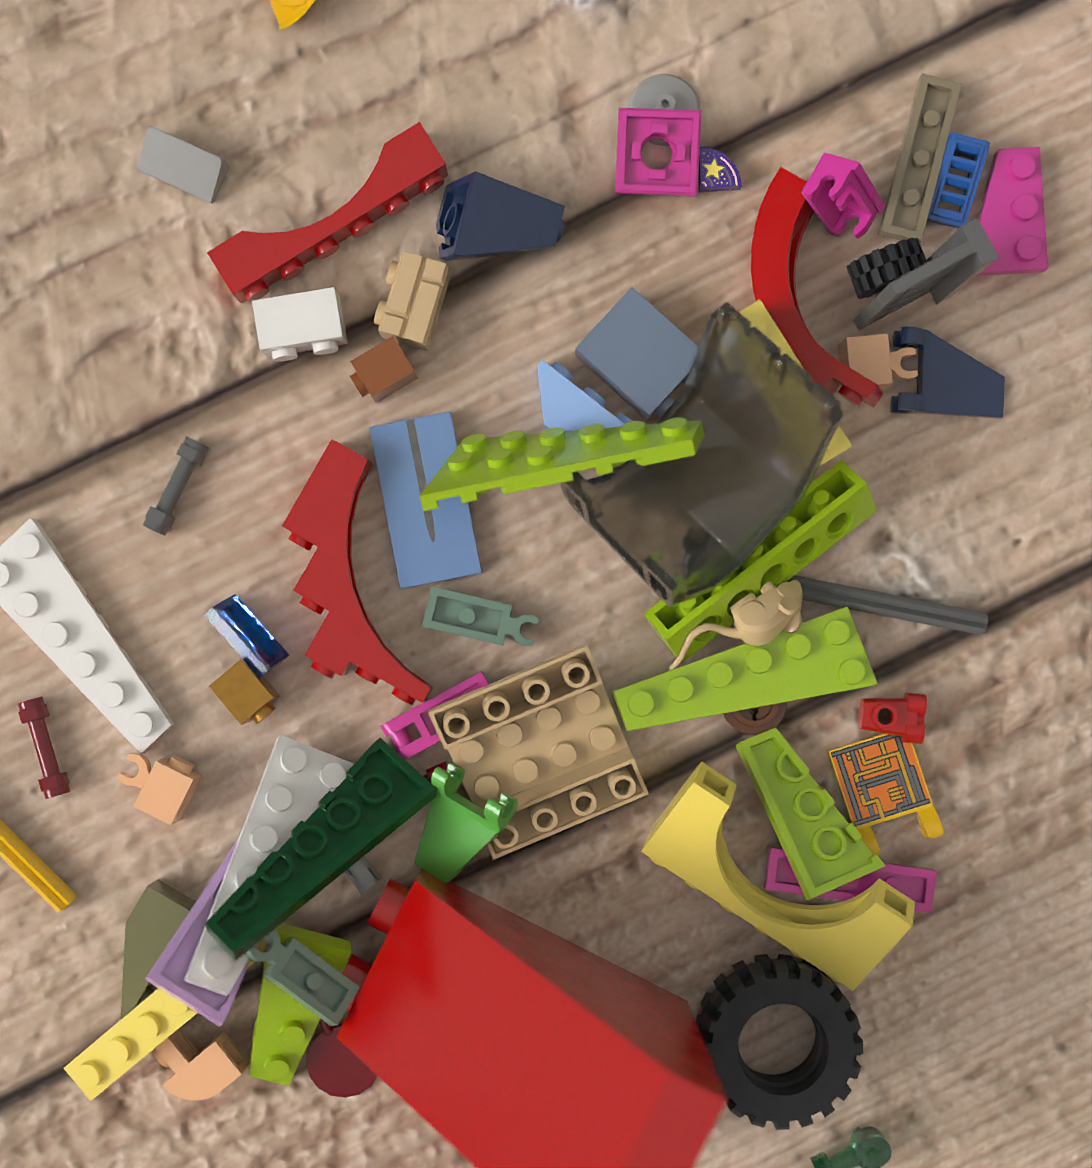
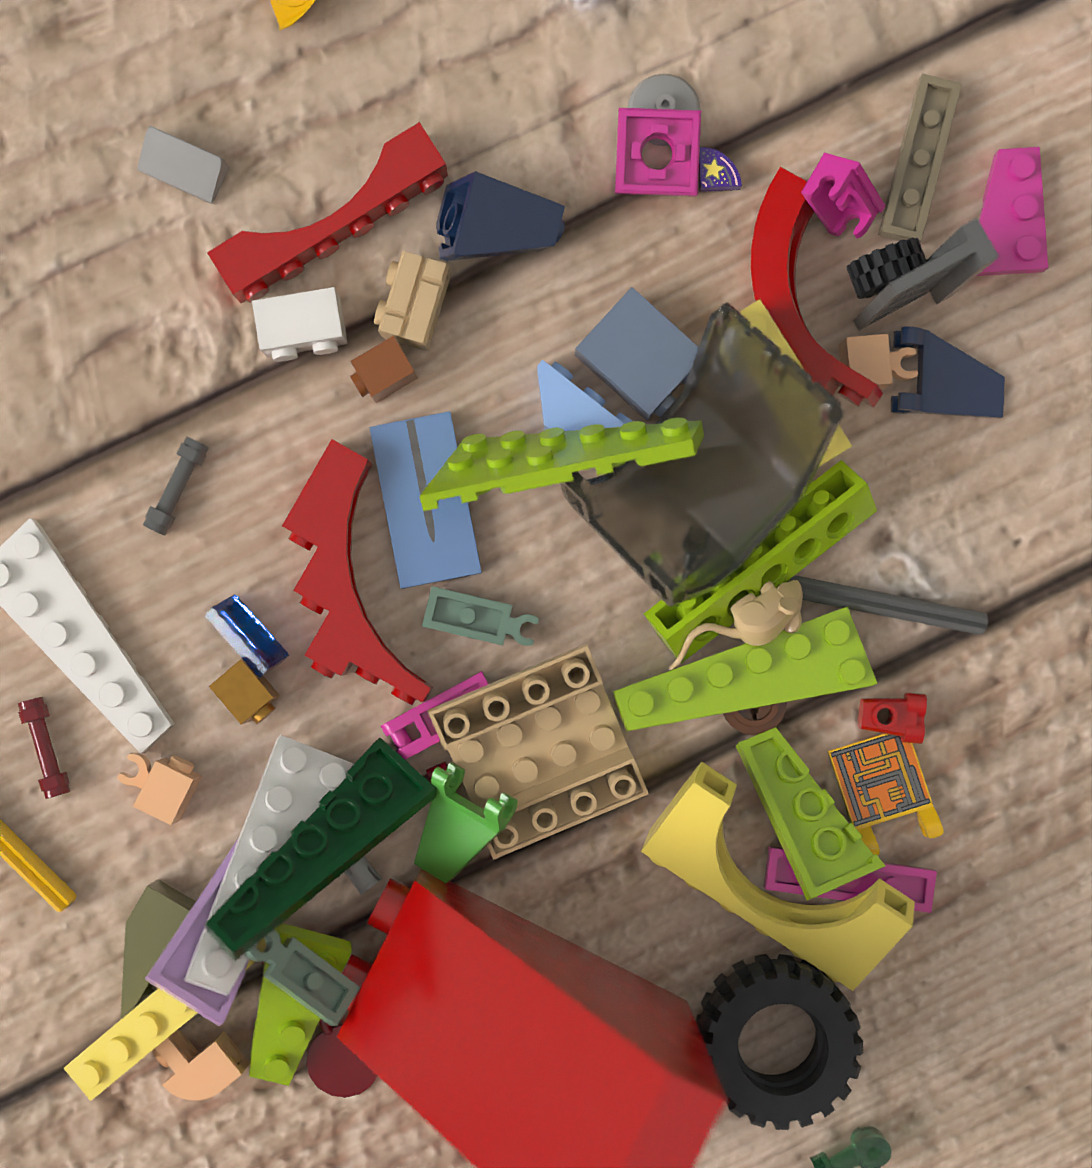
blue slope [927,133,990,229] -> none

